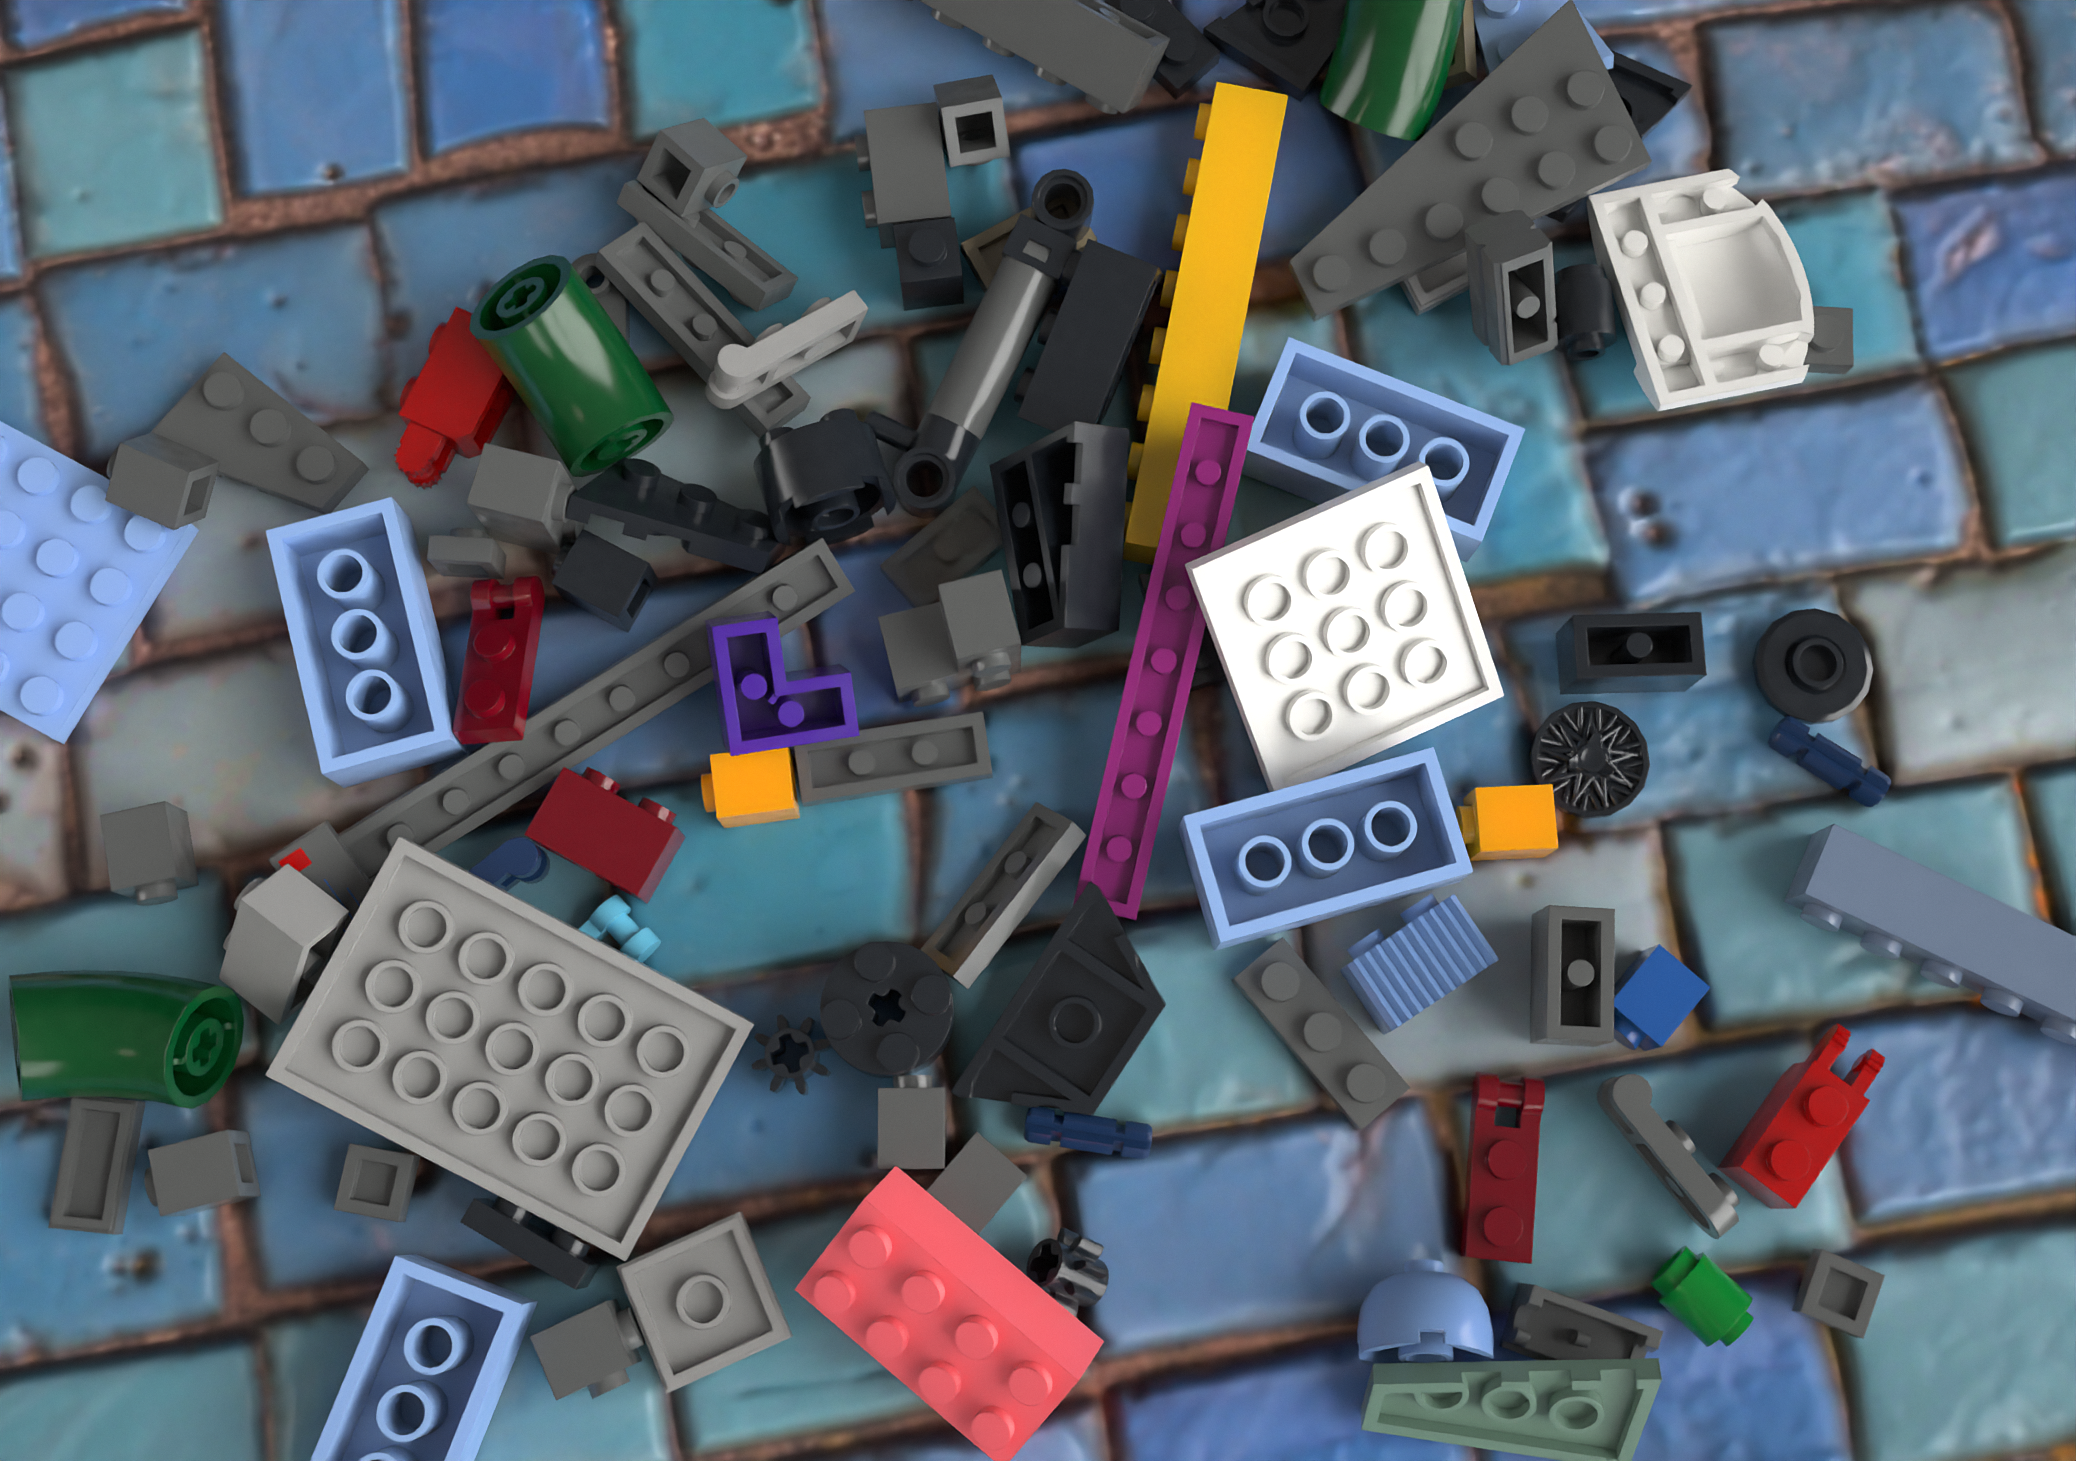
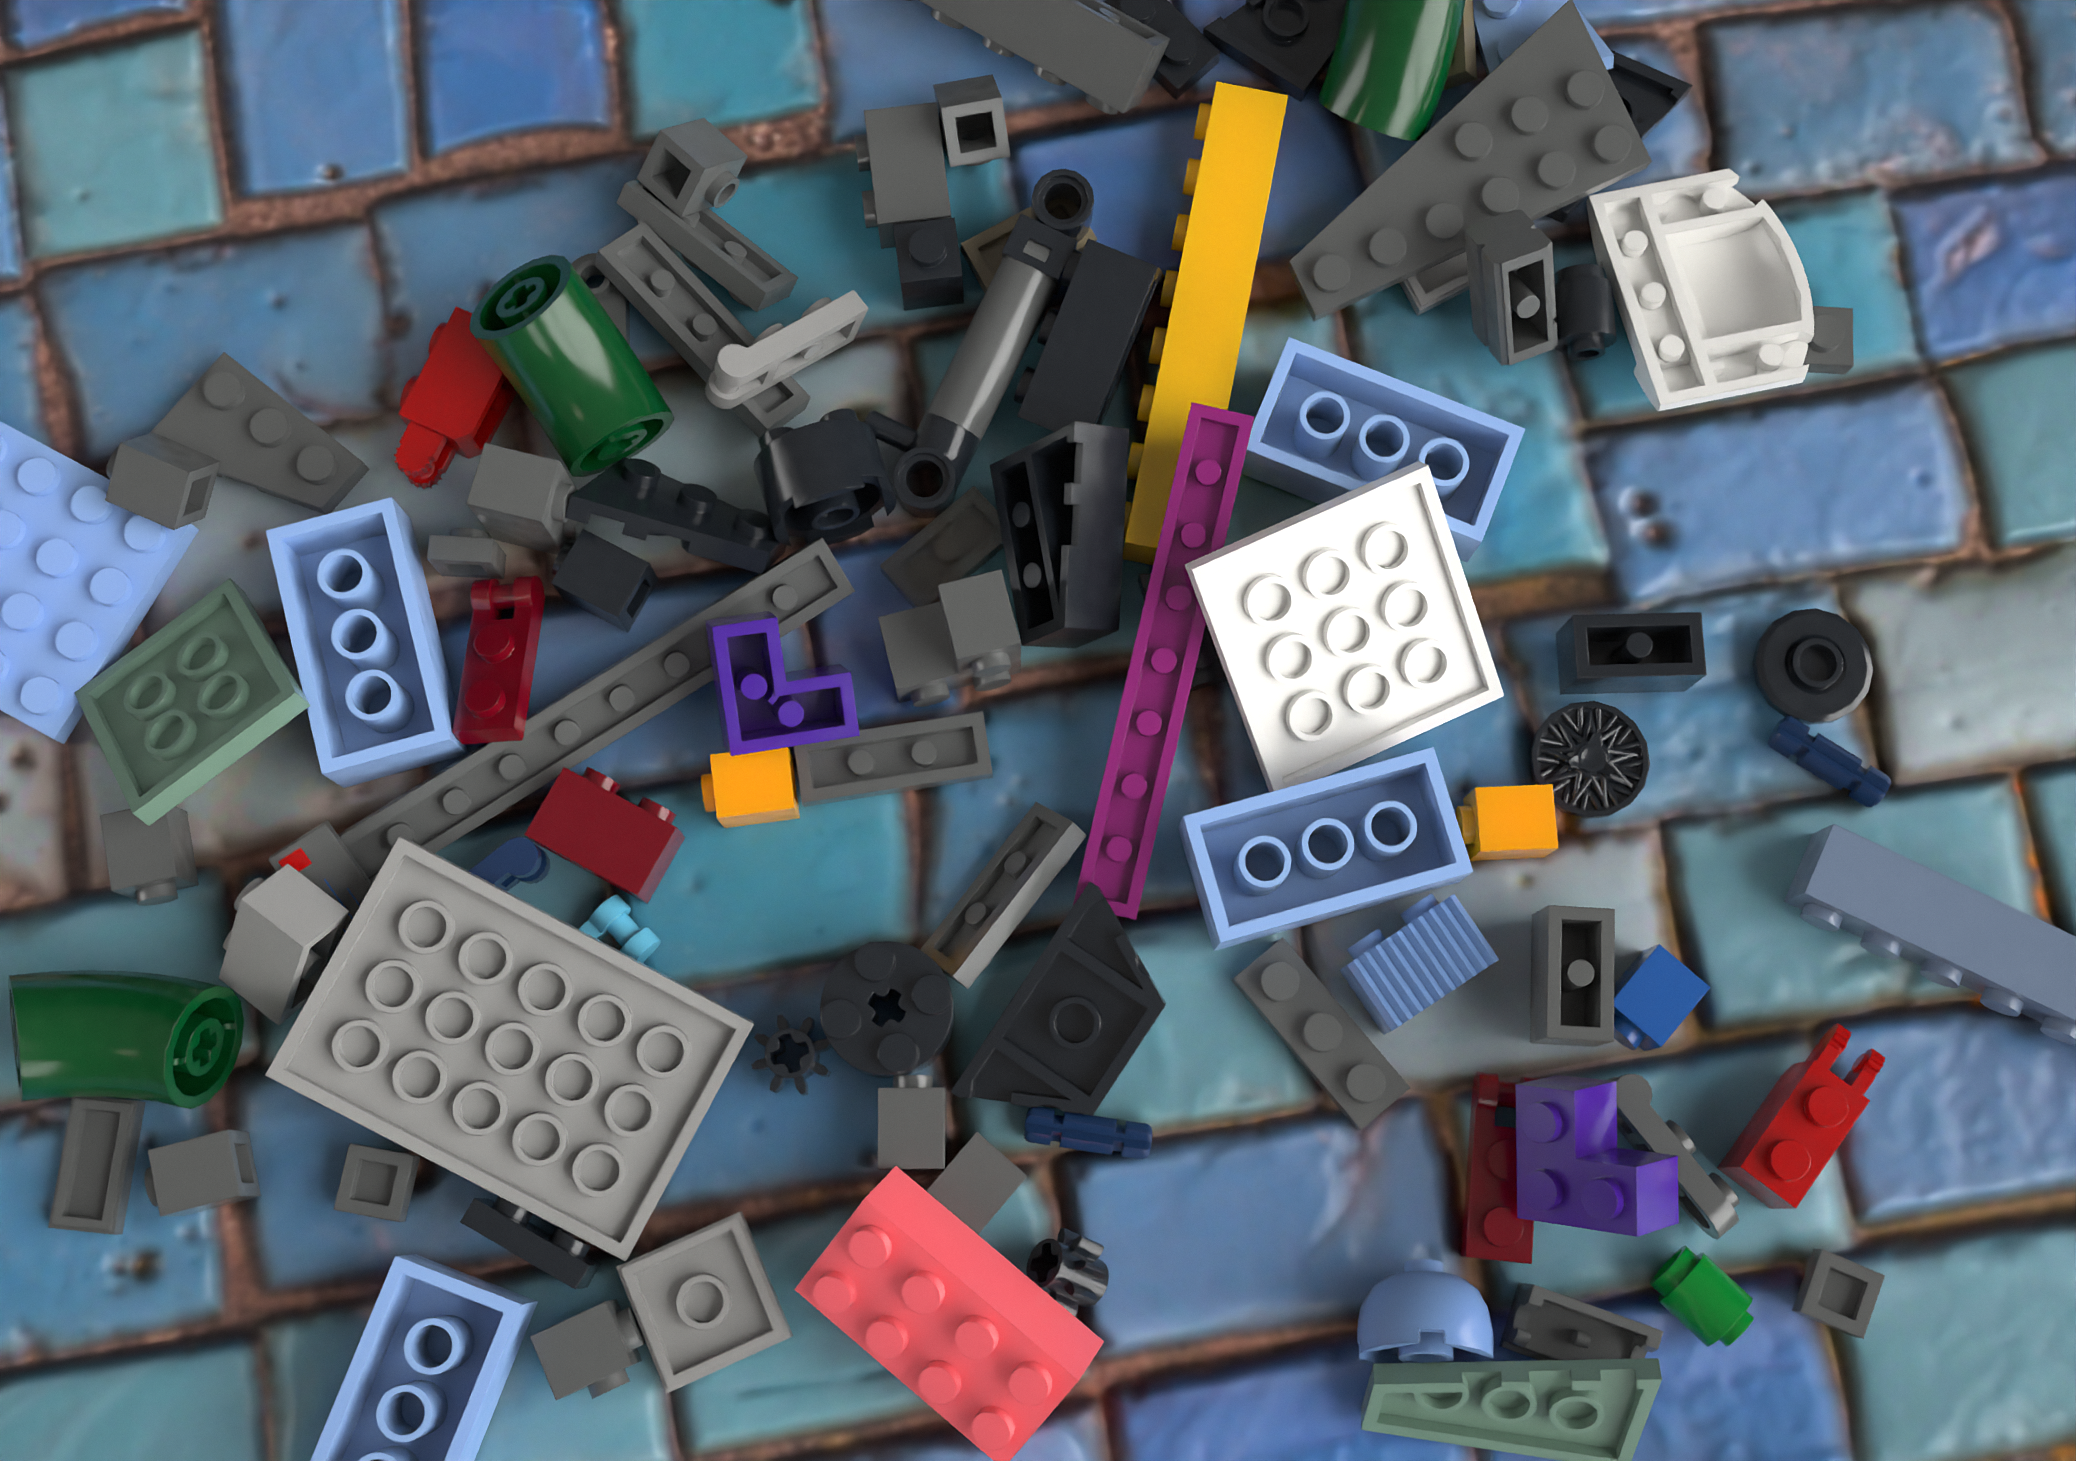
none -> sand green plate [75,578,310,826]
none -> dark purple brick [1515,1075,1679,1237]

